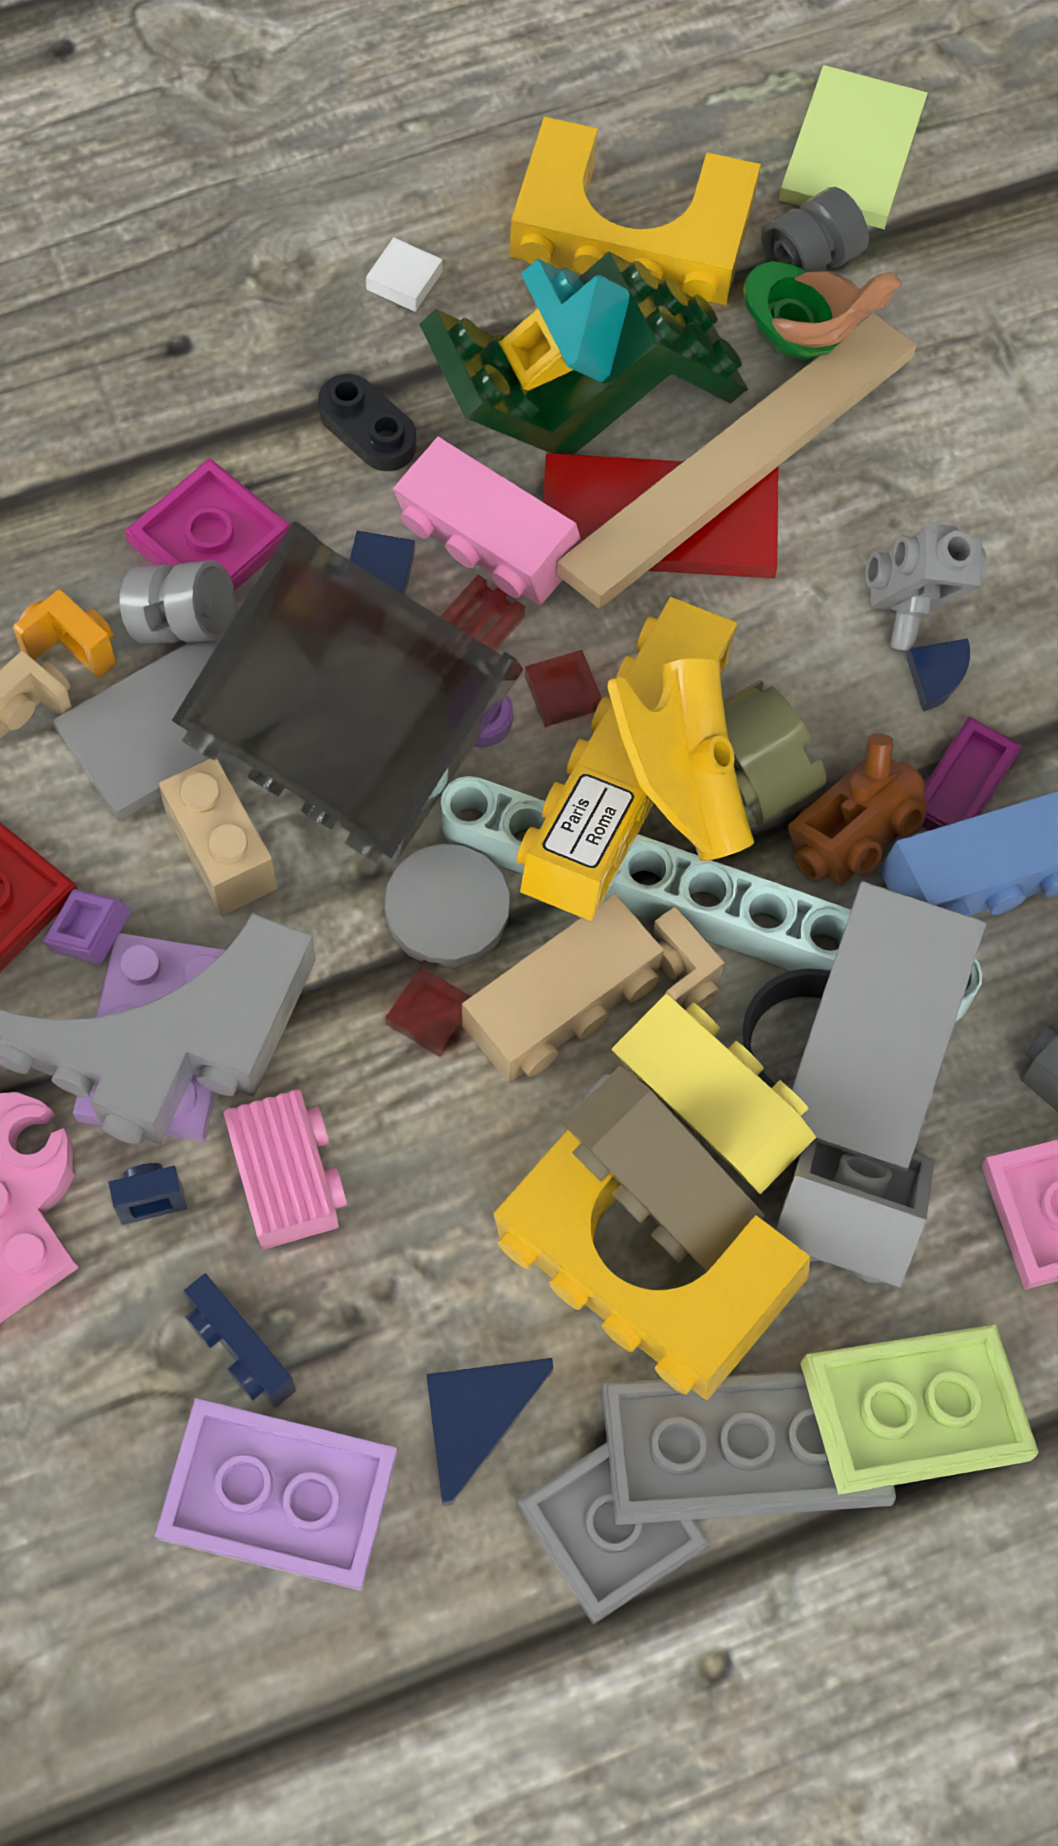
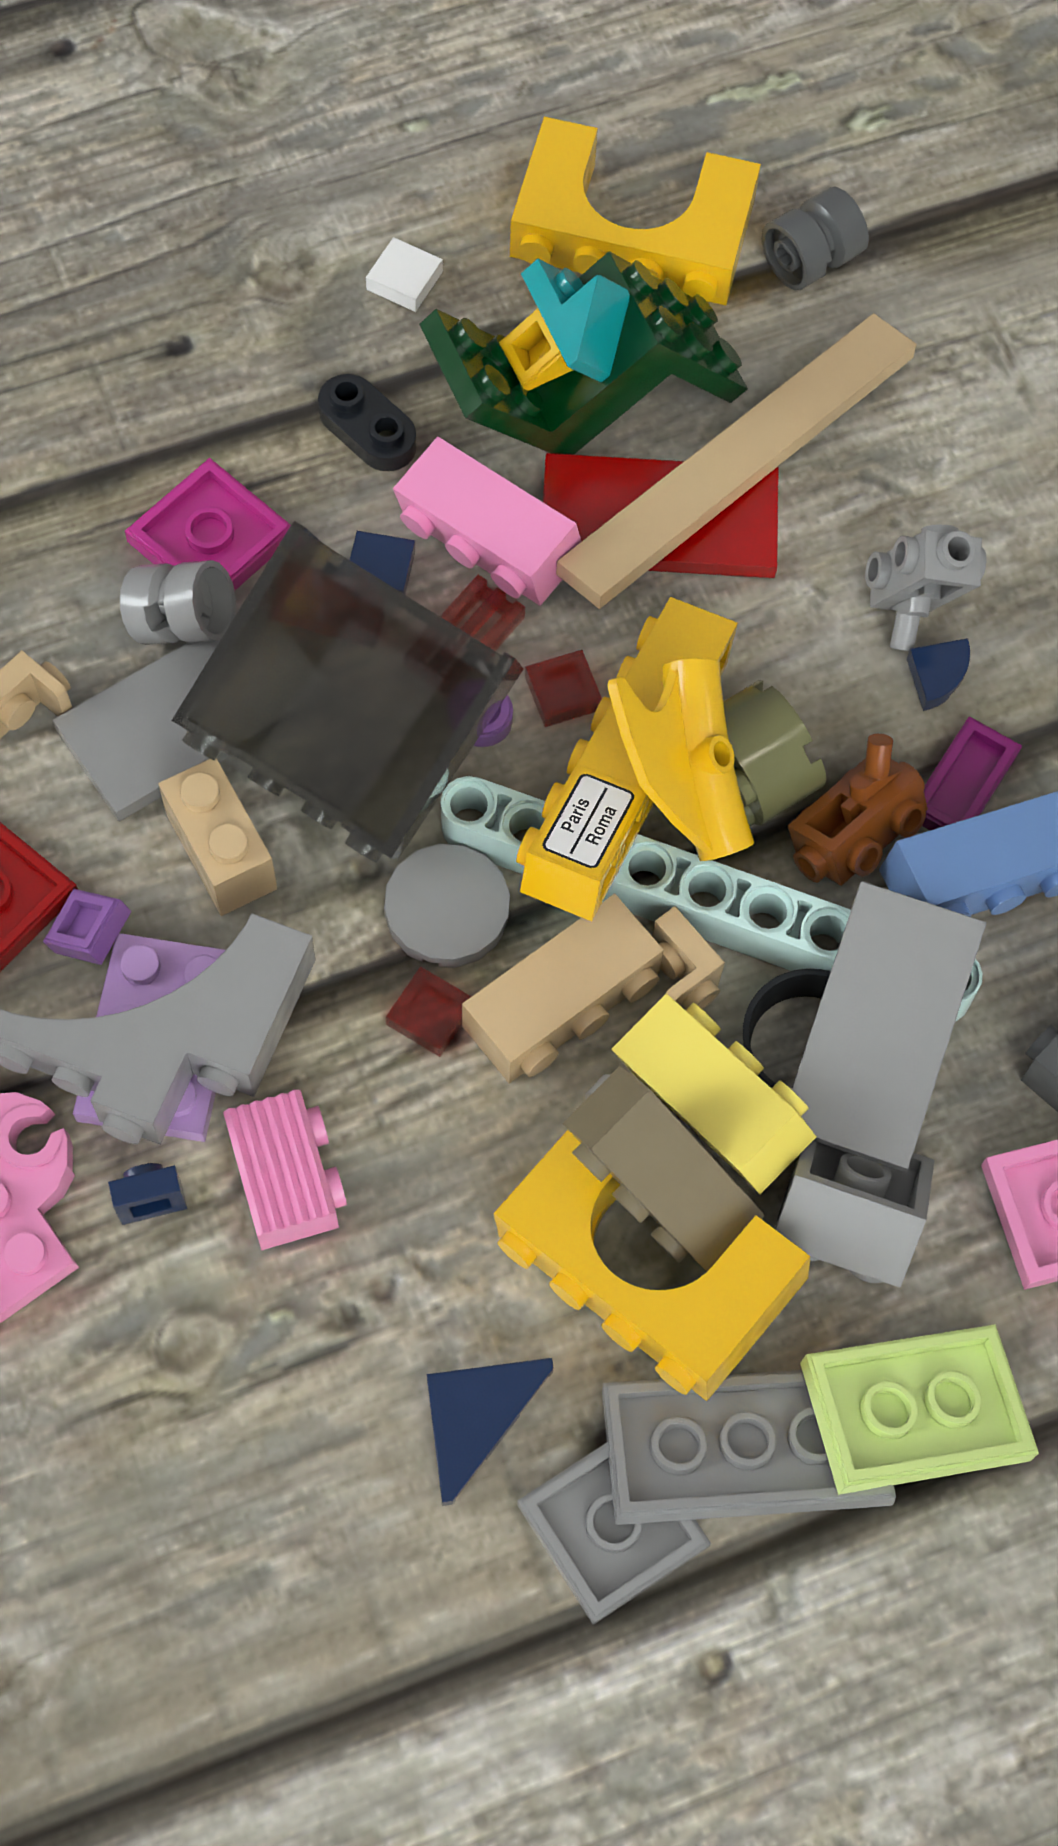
light orange bracket [13,589,117,679] -> none
lavender plate [155,1398,398,1591] -> none
dark blue plate [184,1273,296,1408] -> none
piece [743,261,902,361] -> none
yellowish green tile [778,65,928,229] -> none

